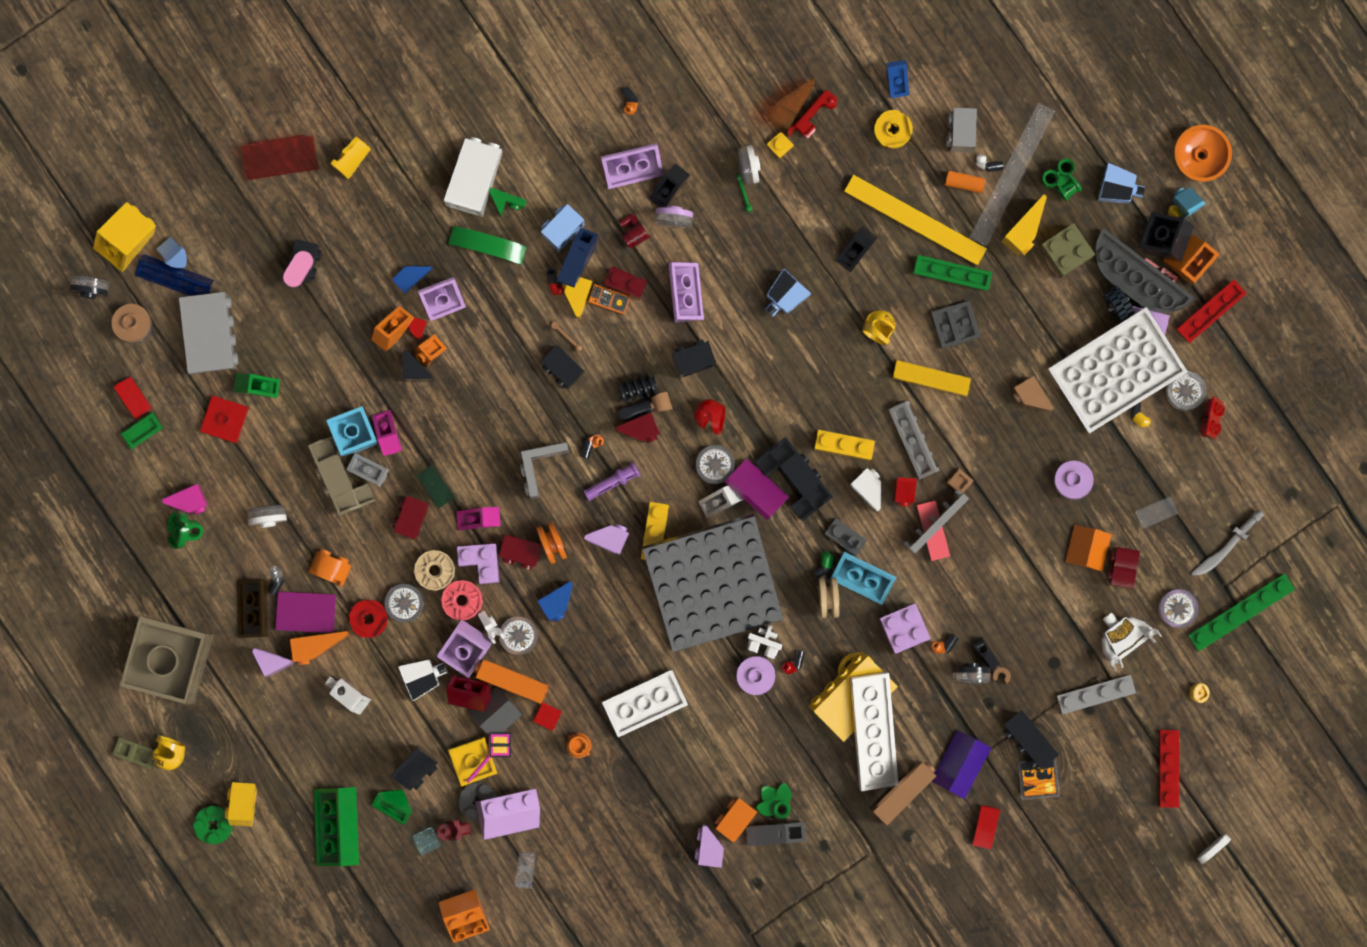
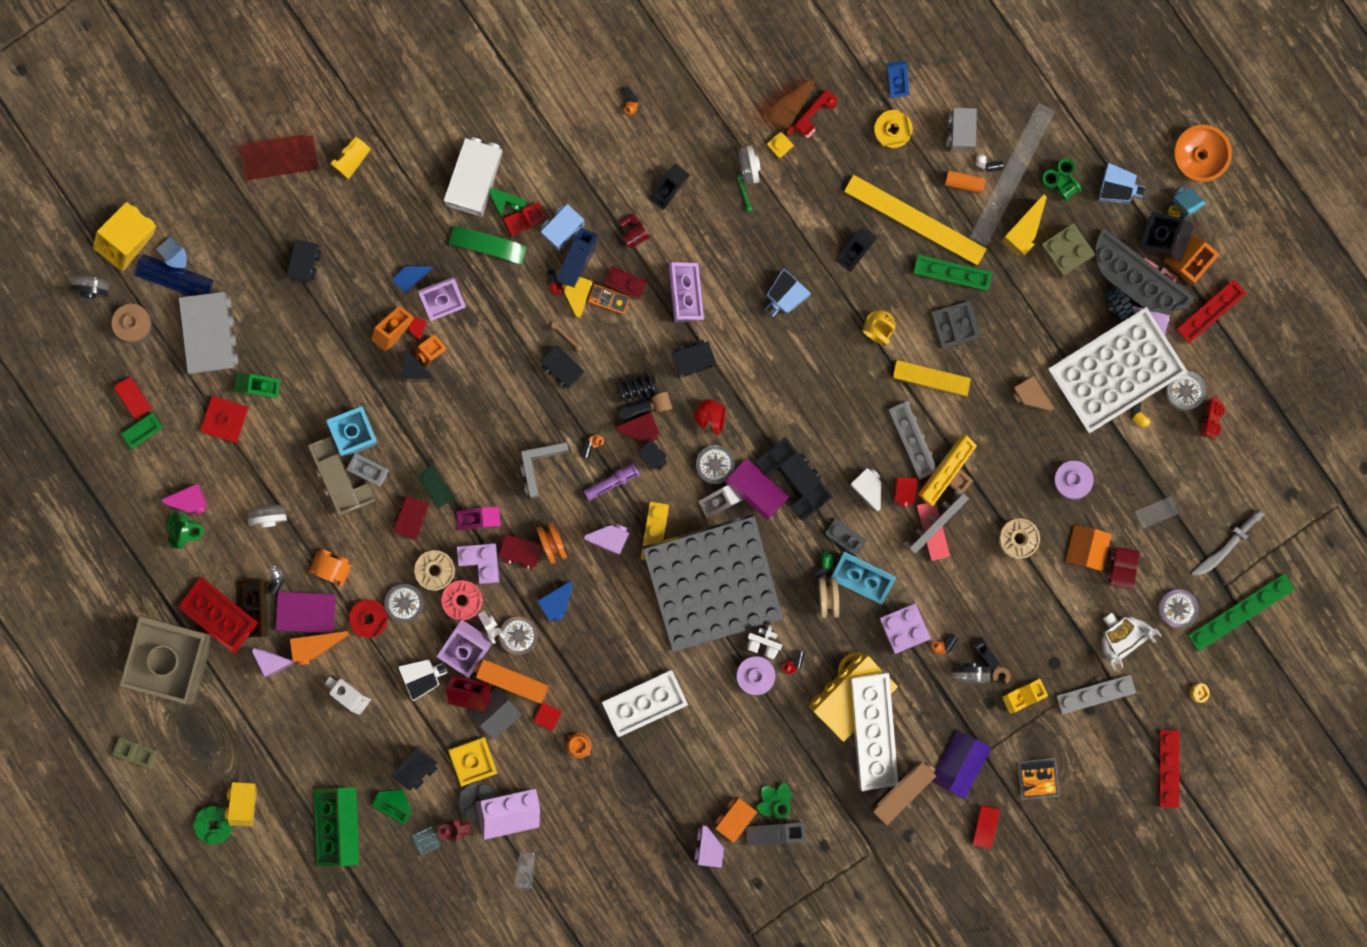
yellow helmet [152,735,185,771] -> none
bright pink tile [283,251,313,287] -> none
dark pink slope [372,410,402,456] -> none
orange slope [439,890,490,943] -> none
piece [467,733,511,783] -> none
lavender slope [601,143,664,189] -> none
clear piece [654,206,693,229] -> none
yellow brick [814,430,875,461] -> none
black brick [1002,710,1059,772] -> none
white tile [1197,834,1231,864] -> none
none -> red plate [178,577,258,653]
none -> red slope [502,202,547,237]
none -> black brick [638,441,667,471]
none -> yellow tile [918,434,977,507]
none -> tan wheel [998,518,1040,559]
none -> yellow slope [1002,679,1048,714]

